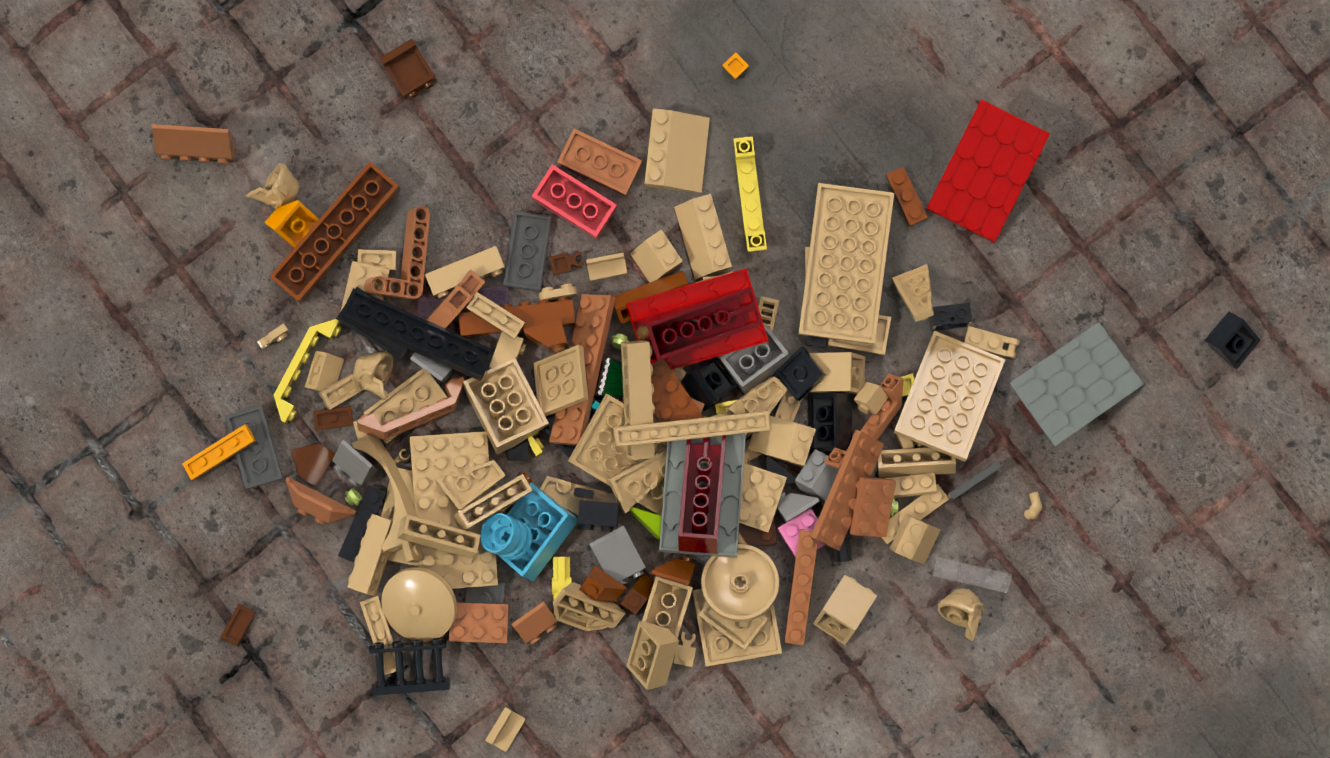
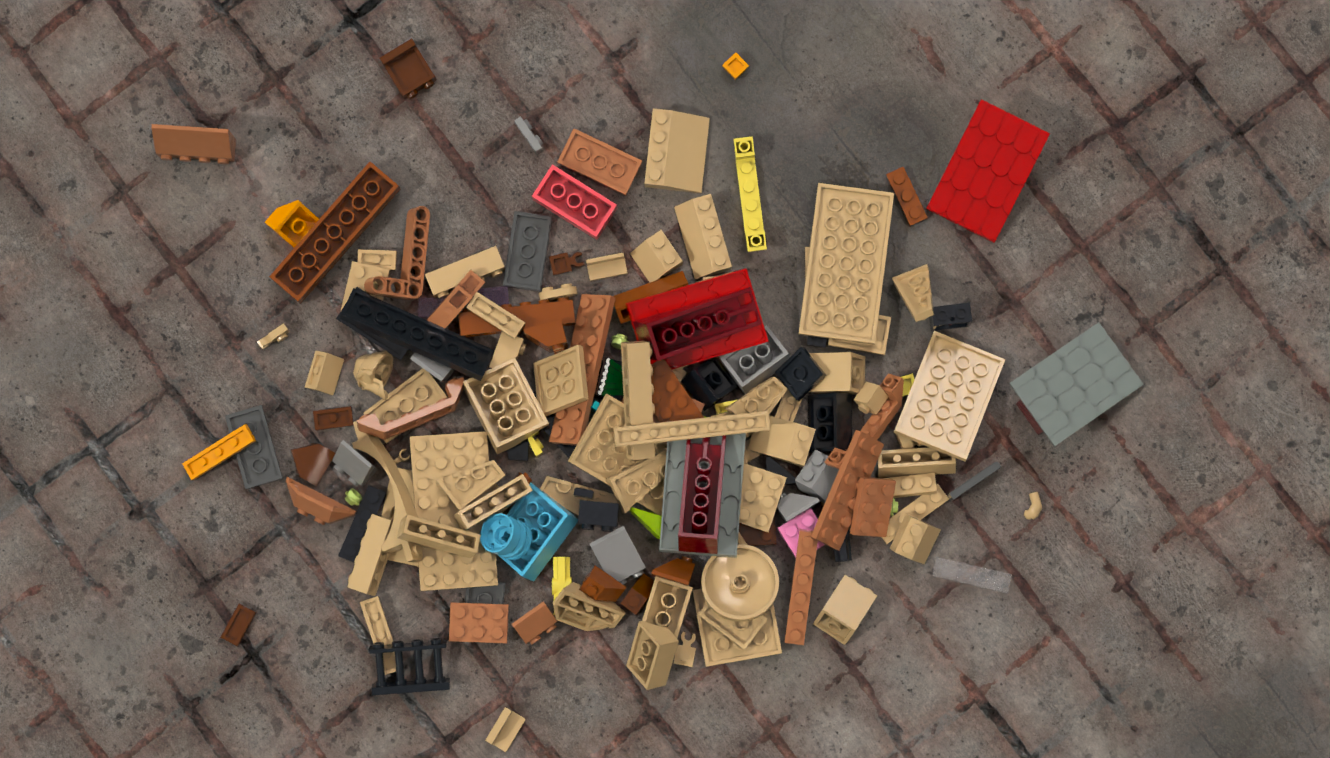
tan head [245,163,300,209] -> none
light yellow slope [274,319,342,424] -> none
tan plate [319,373,362,410] -> none
tan dish [381,567,457,642] -> none
tan slope [758,296,779,331] -> none
tan head [938,588,984,641] -> none
tan plate [964,326,1020,359] -> none
black slope [1205,311,1260,369] -> none
none -> light grey plate [514,116,543,155]

